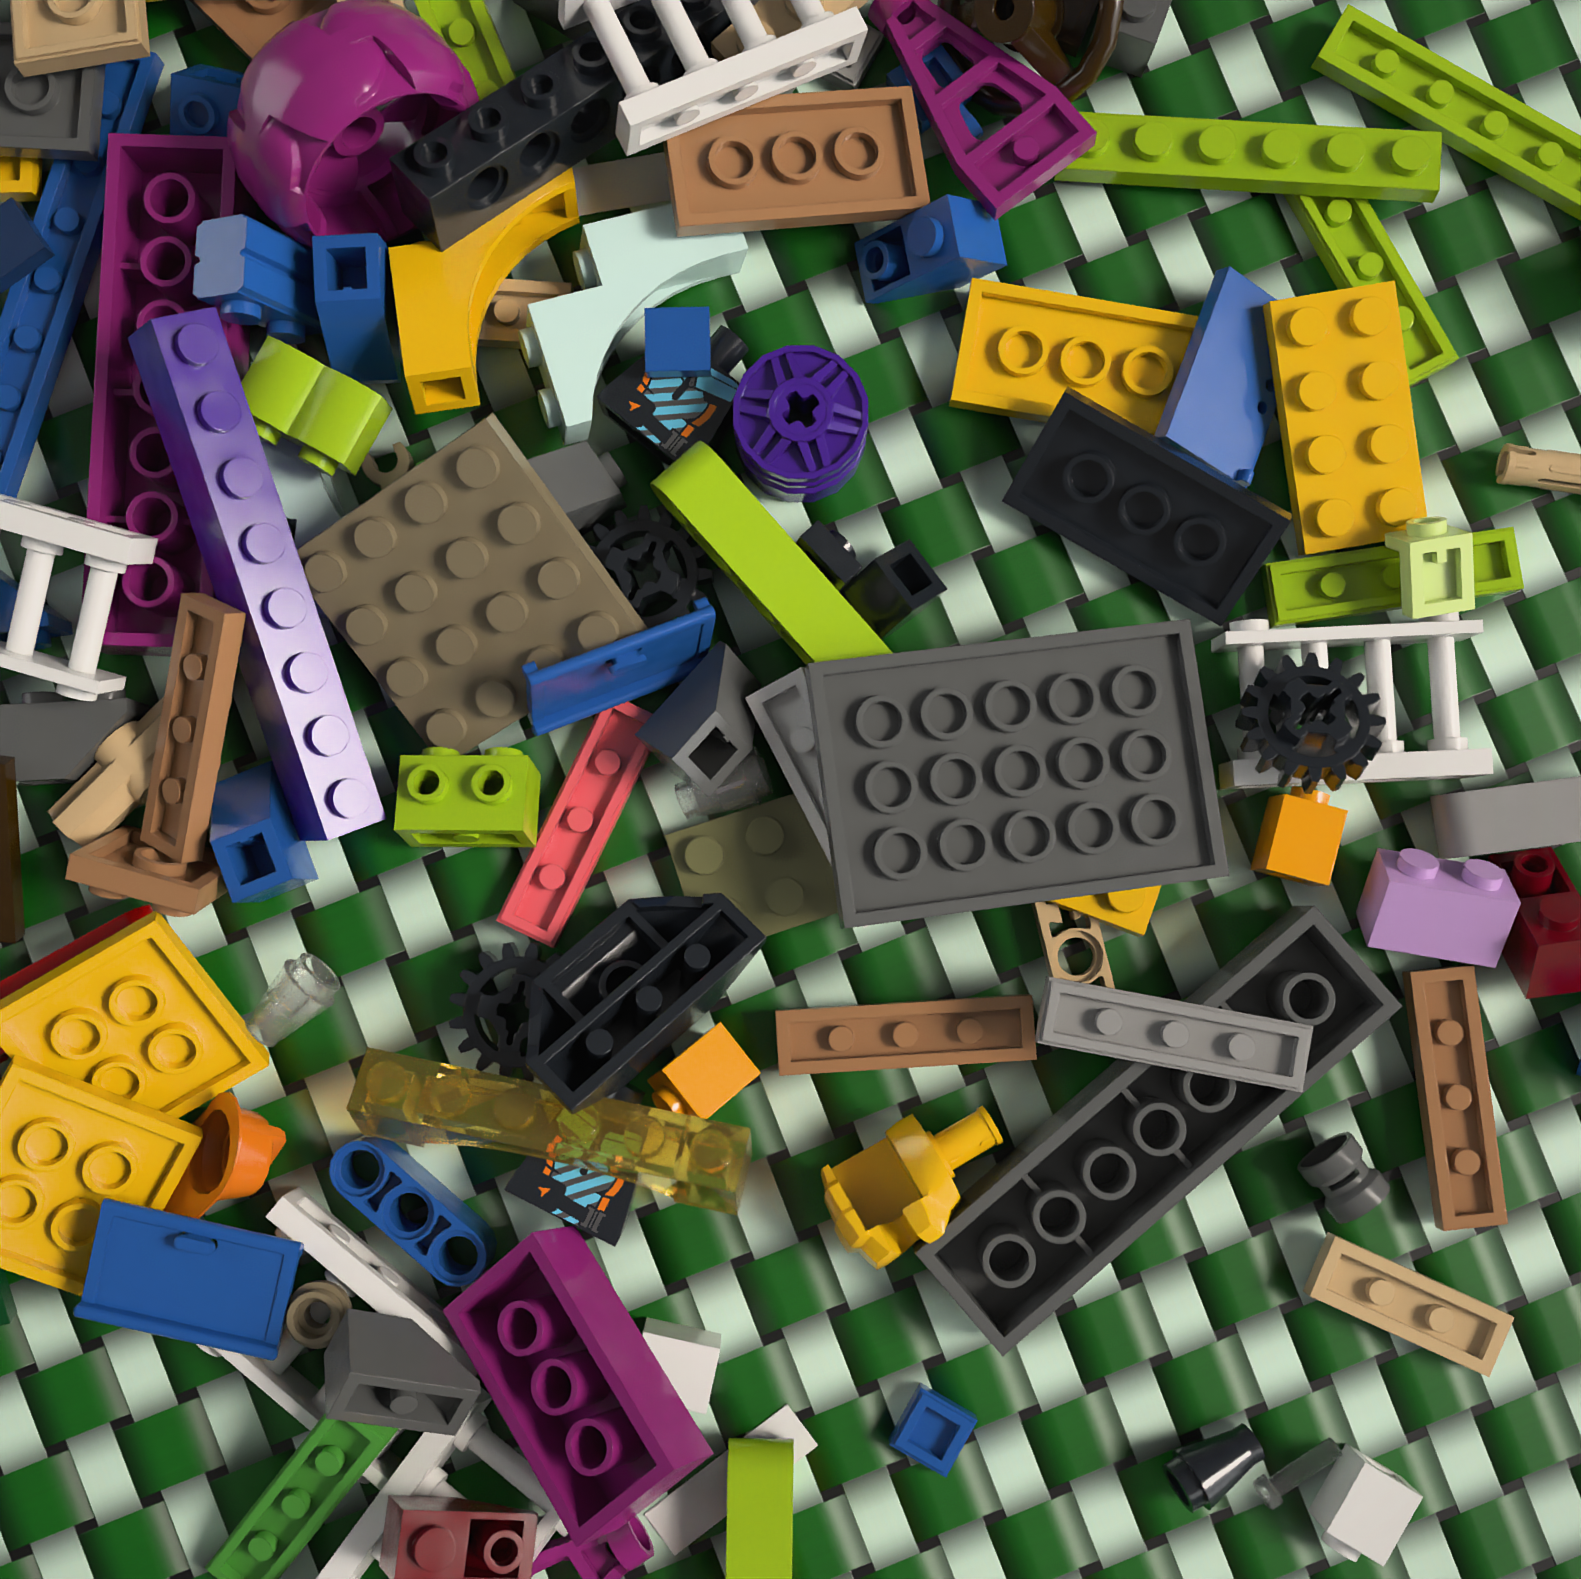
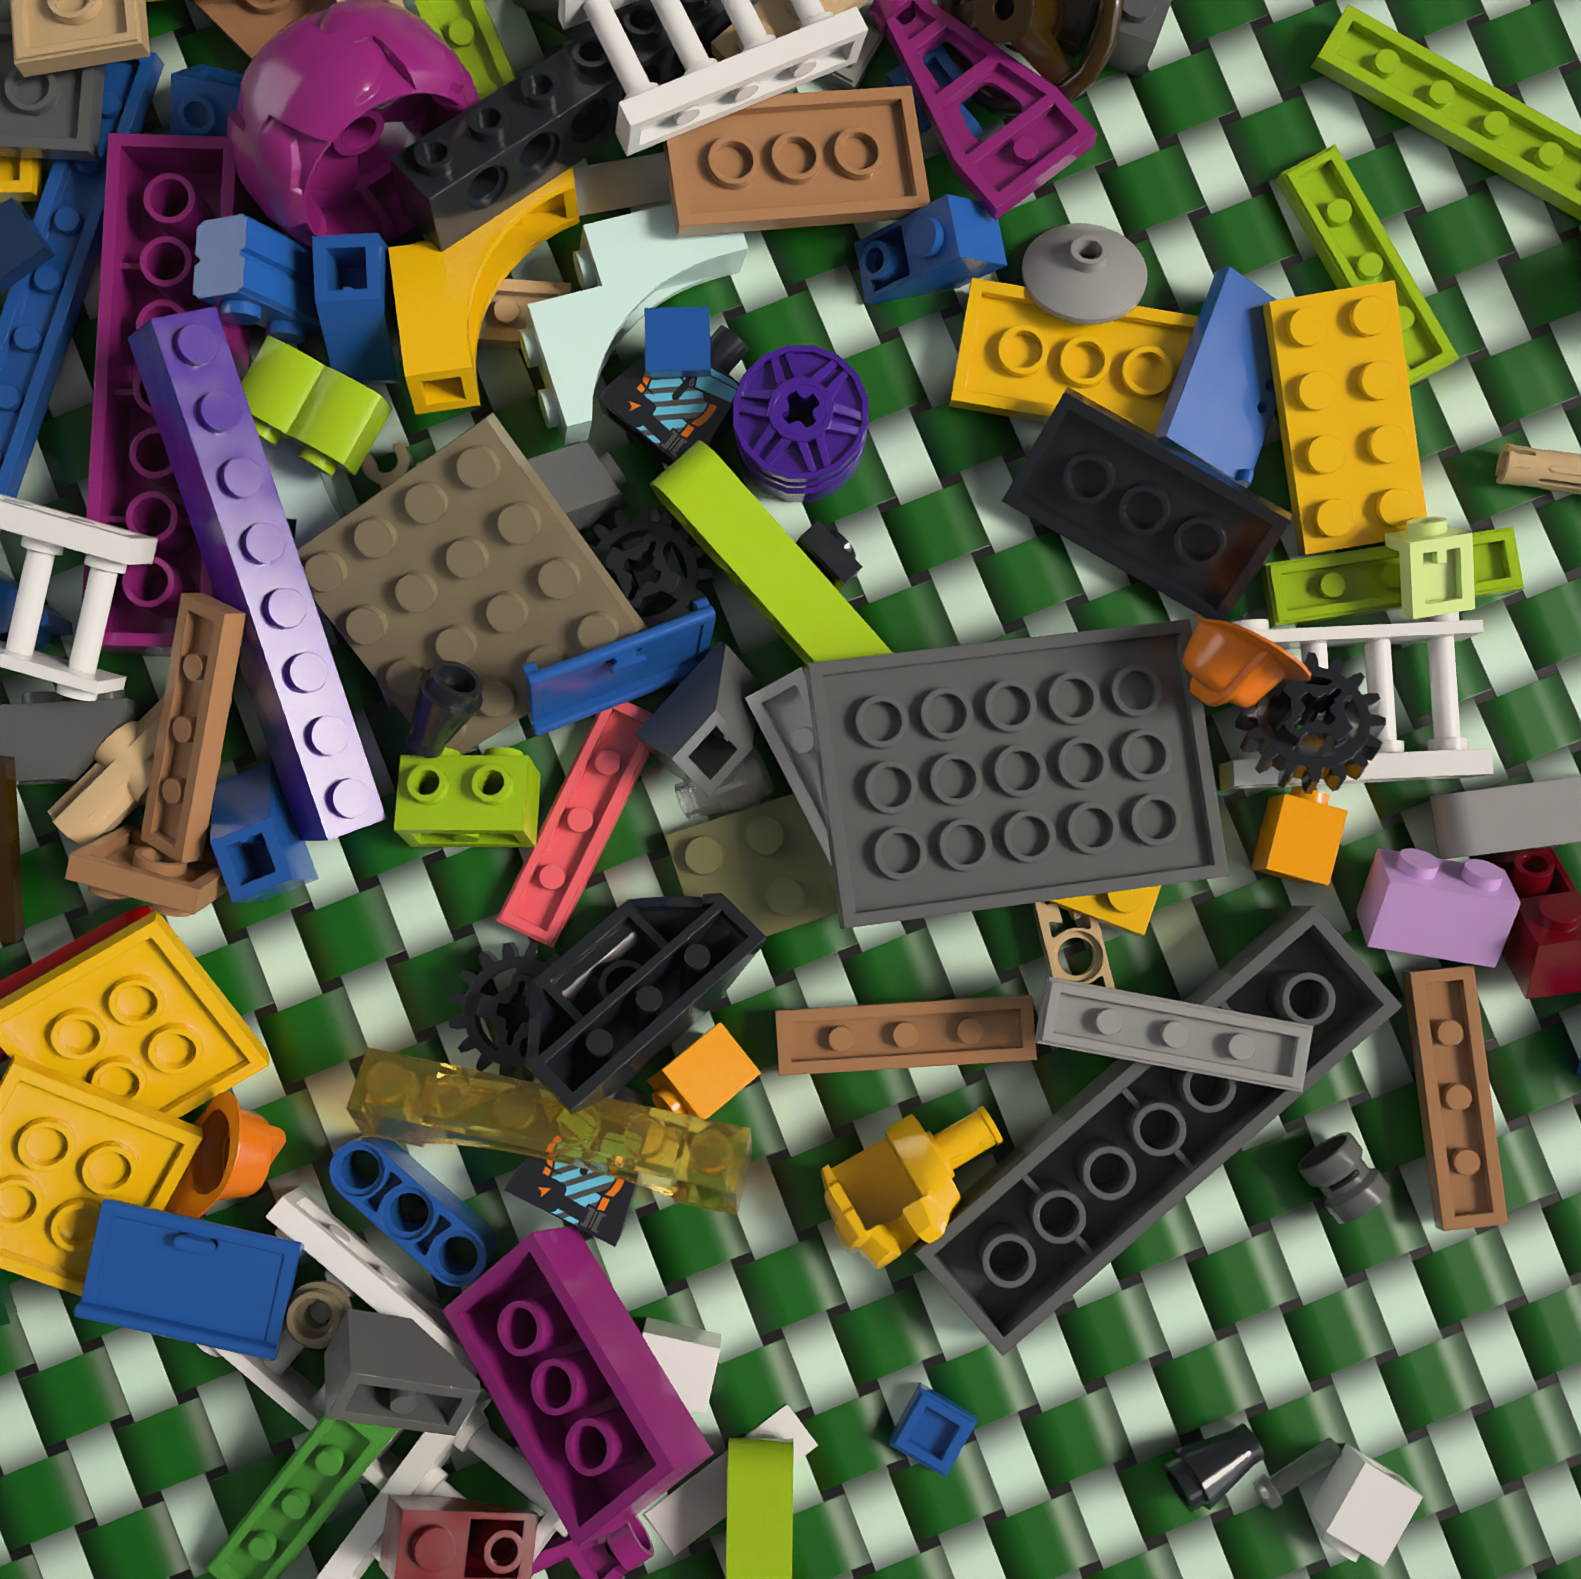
clear cone [245,953,340,1047] -> none
black brick [840,539,947,640] -> none
lime plate [1054,112,1442,203] -> none
tan plate [1303,1232,1514,1377] -> none
none -> black cone [406,661,483,758]
none -> light grey dish [1021,223,1148,325]
none -> orange piece [1182,613,1311,708]

